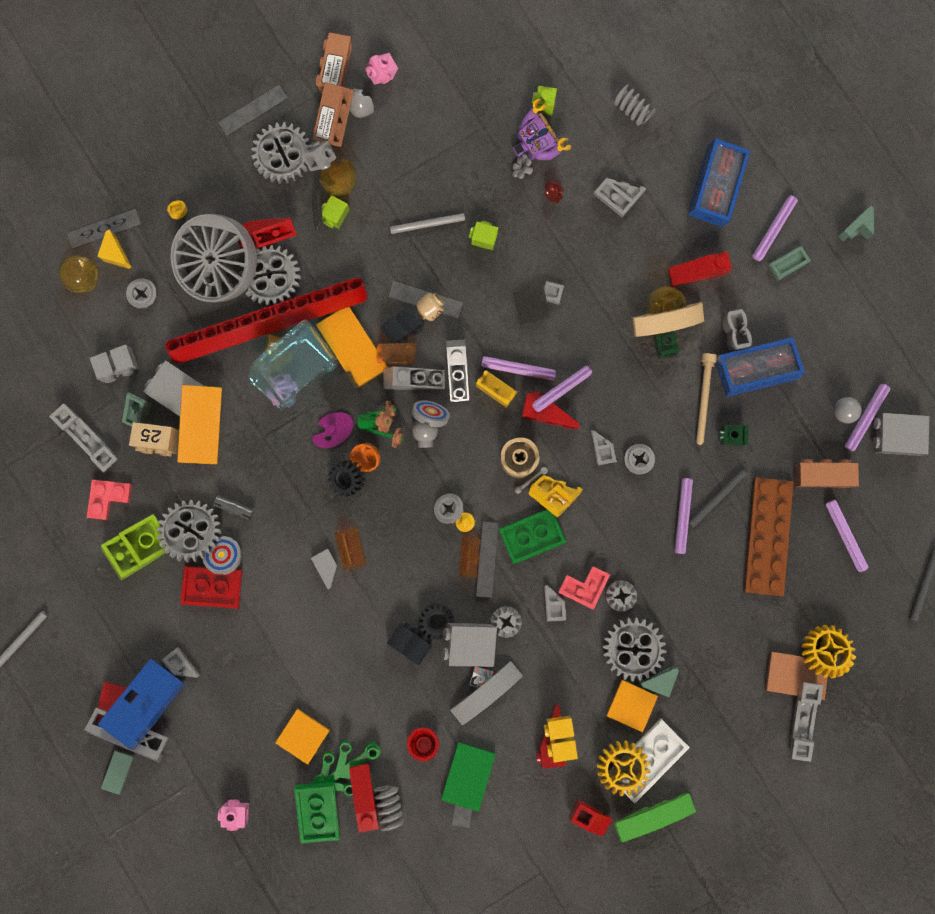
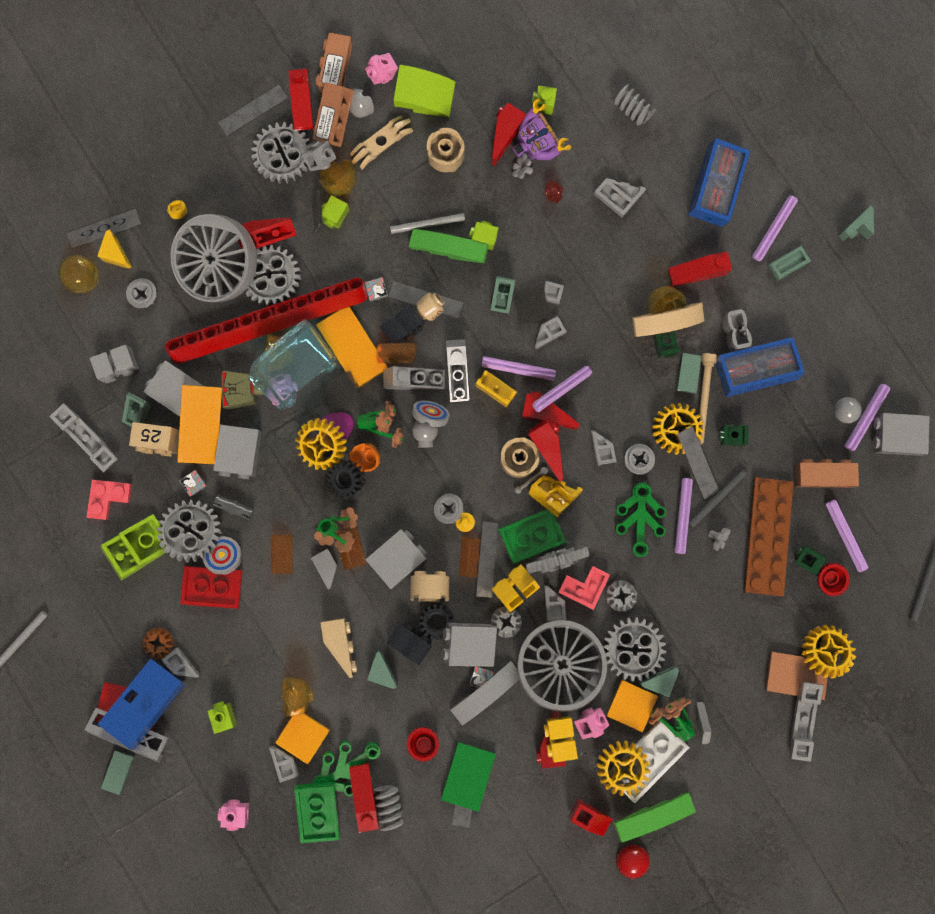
none -> dark orange gear [142,628,174,659]
none -> tile [180,470,207,497]
none -> lime brick [207,701,237,734]
none -> light grey brick [213,425,262,480]
none -> olive torso [222,371,267,410]
none -> light grey tile [269,746,299,783]
none -> clear orange slope [271,535,293,574]
none -> clear yellow cylinder [281,676,314,717]
none -> red slope [289,69,313,131]
none -> yellow gear [295,418,347,470]
none -> nougat plant [314,507,358,553]
none -> tan slope [321,618,357,678]
none -> tan piece [350,116,413,170]
none -> tile [365,277,388,301]
none -> light grey brick [366,529,427,589]
none -> sand green slope [367,650,398,689]
none -> lime slope [394,65,455,118]
none -> bright green slope [408,229,489,263]
none -> tan brick [410,571,449,602]
none -> tan brick [427,128,464,172]
none -> sand green slope [491,276,516,314]
none -> red slope [492,102,526,166]
none -> yellow piece [492,565,540,612]
none -> light grey piece [517,620,607,712]
none -> light grey gear [526,547,590,573]
none -> red slope [528,418,563,482]
none -> light grey tile [535,315,567,350]
none -> bright pink brick [574,707,609,740]
none -> green plant [615,482,666,557]
none -> red hat [616,844,650,879]
none -> plant [649,697,695,741]
none -> yellow gear [652,403,704,455]
none -> sand green tile [676,353,702,394]
none -> flat silver sticker [677,426,719,499]
none -> light grey tile [696,702,711,744]
none -> light grey plant [709,528,731,551]
none -> dark green brick [794,544,827,575]
none -> red hat [817,563,850,596]

